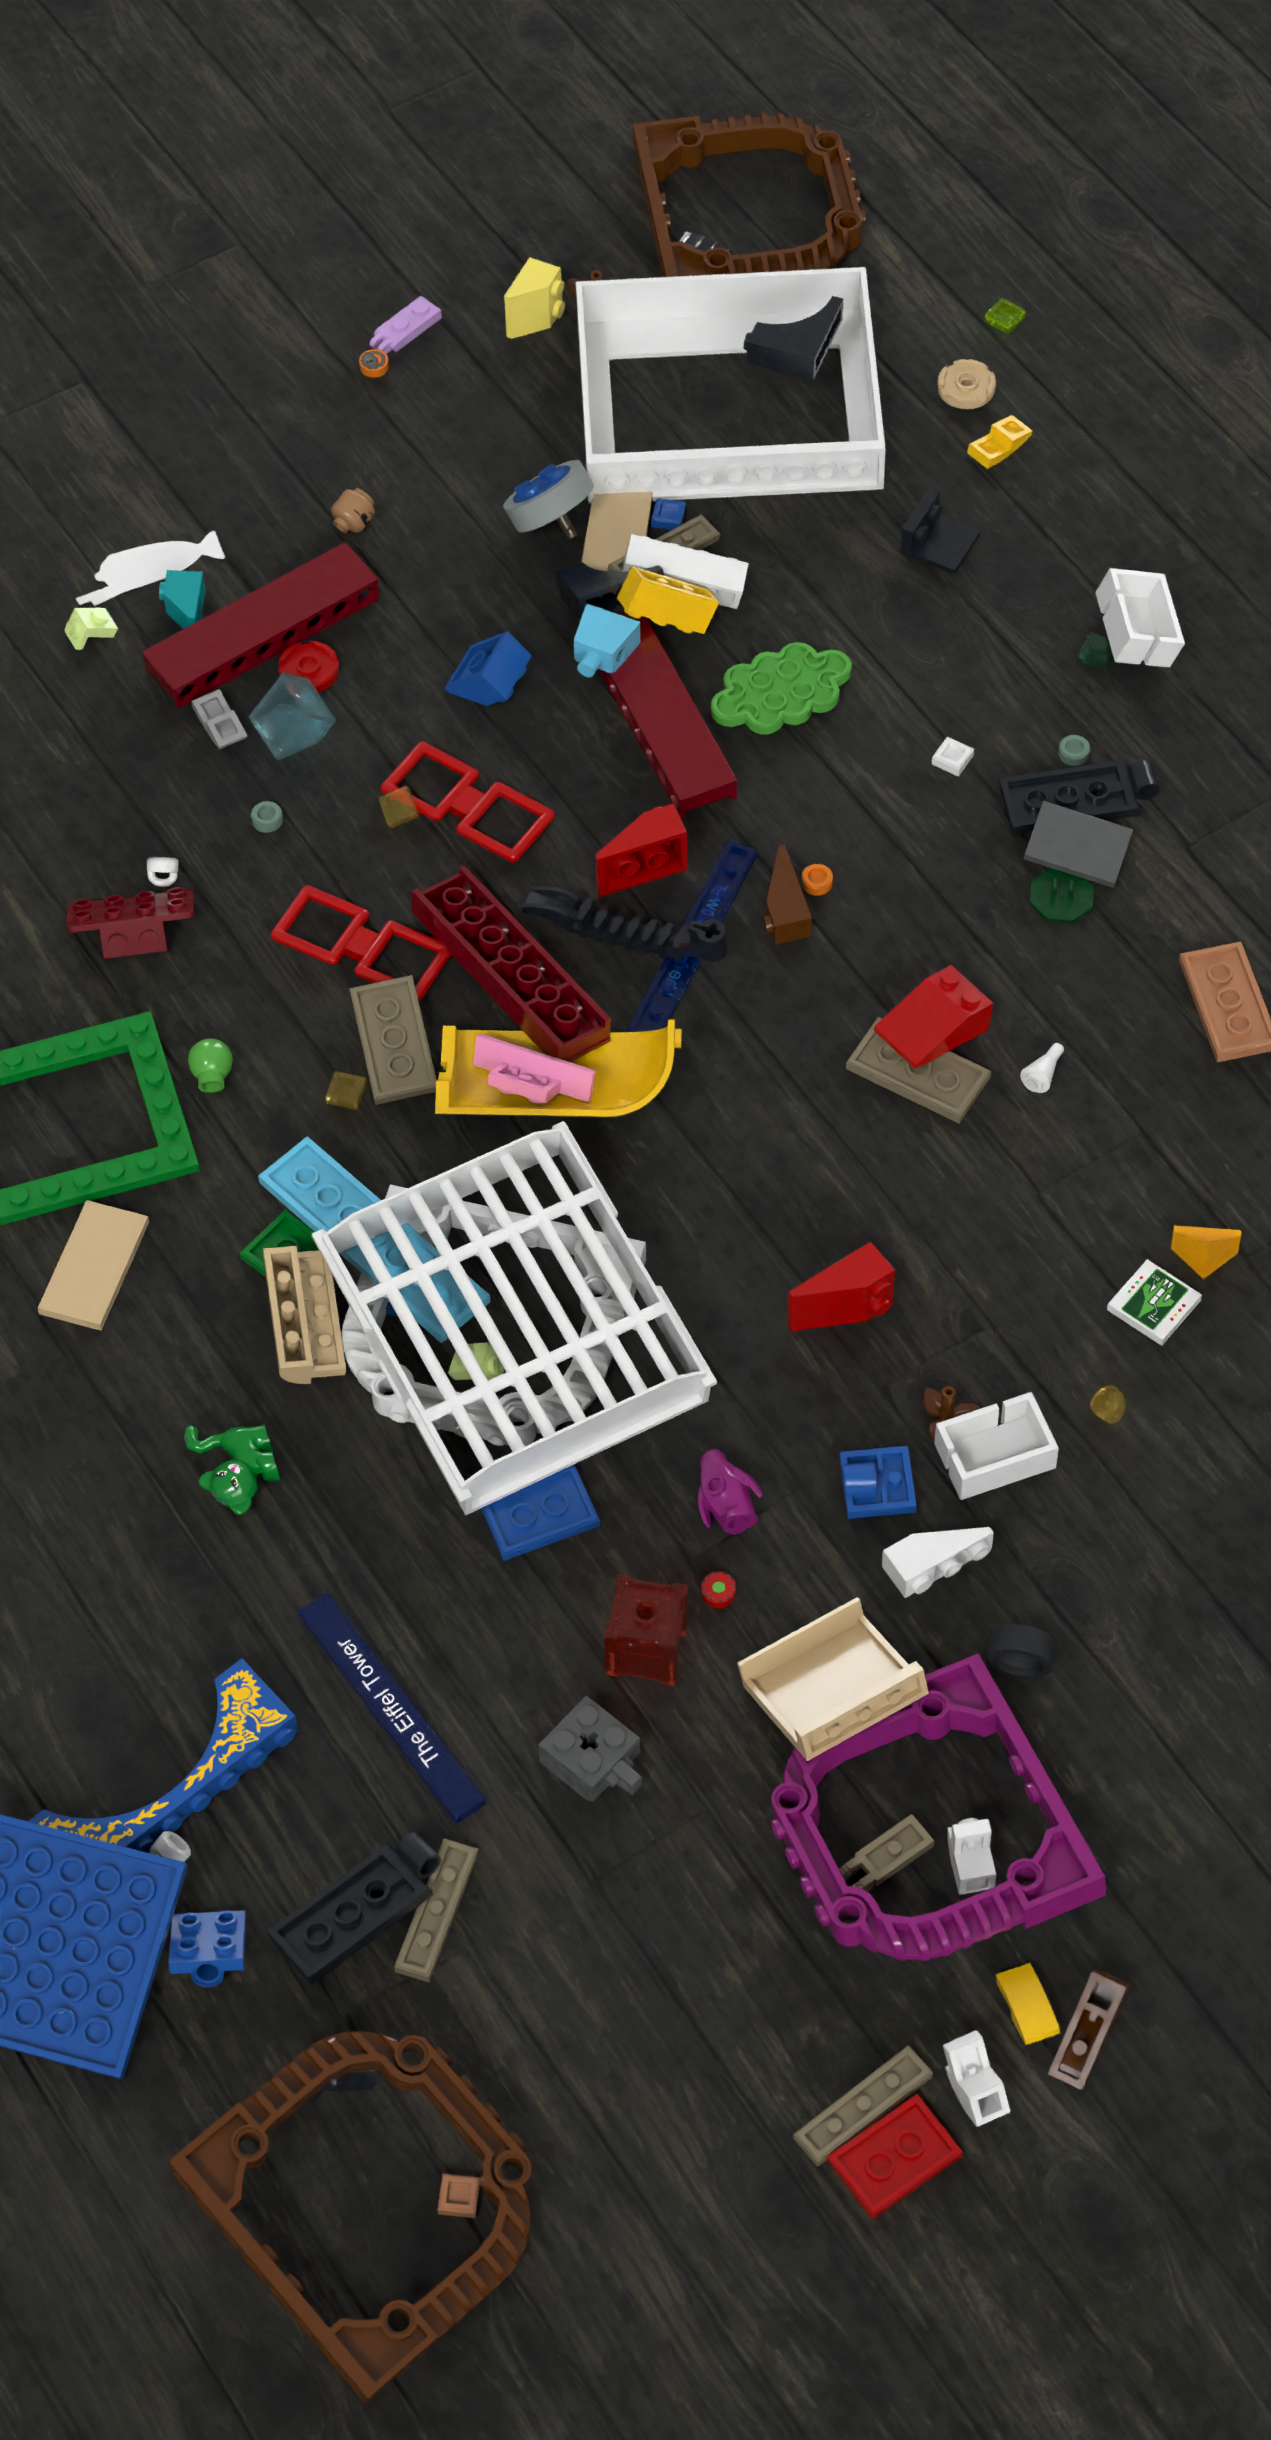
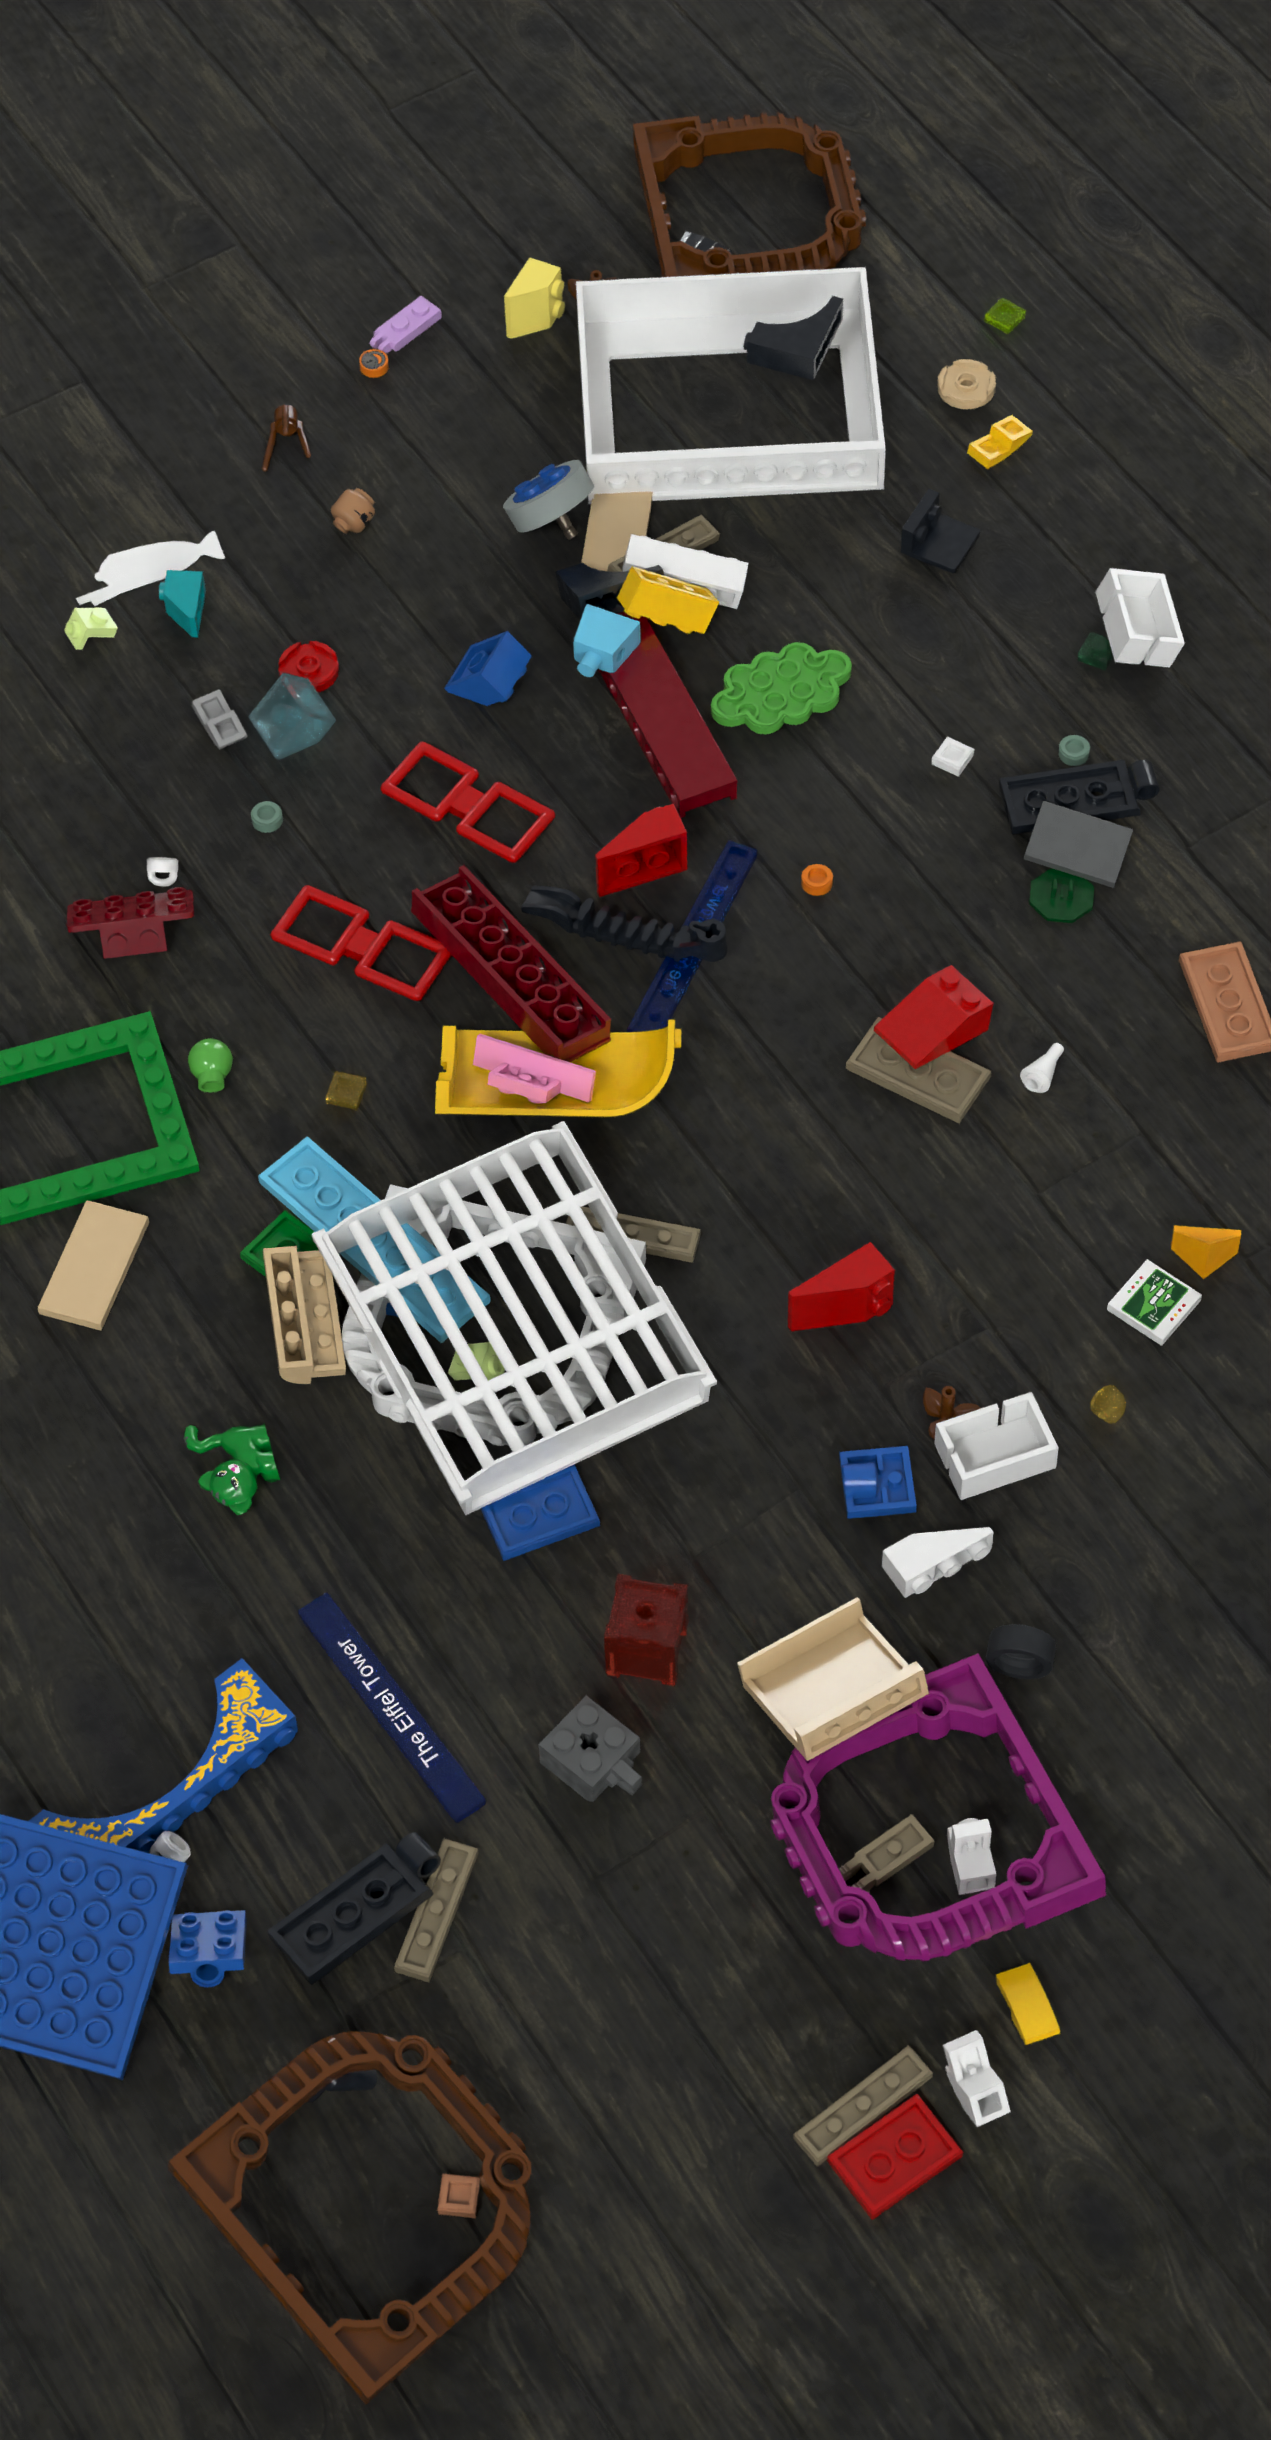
dark red tile [142,542,379,709] -> none
dark tan tile [350,975,437,1105] -> none
clear yellow tile [378,786,419,828] -> none
blue tile [651,498,686,530] -> none
magenta animal [698,1449,762,1535] -> none
red tile [701,1572,736,1608] -> none
reddish brown slope [762,845,812,945] -> none
slope [1048,1969,1132,2090] -> none
none -> reddish brown plant [262,405,311,472]
none -> dark tan tile [566,1206,701,1263]

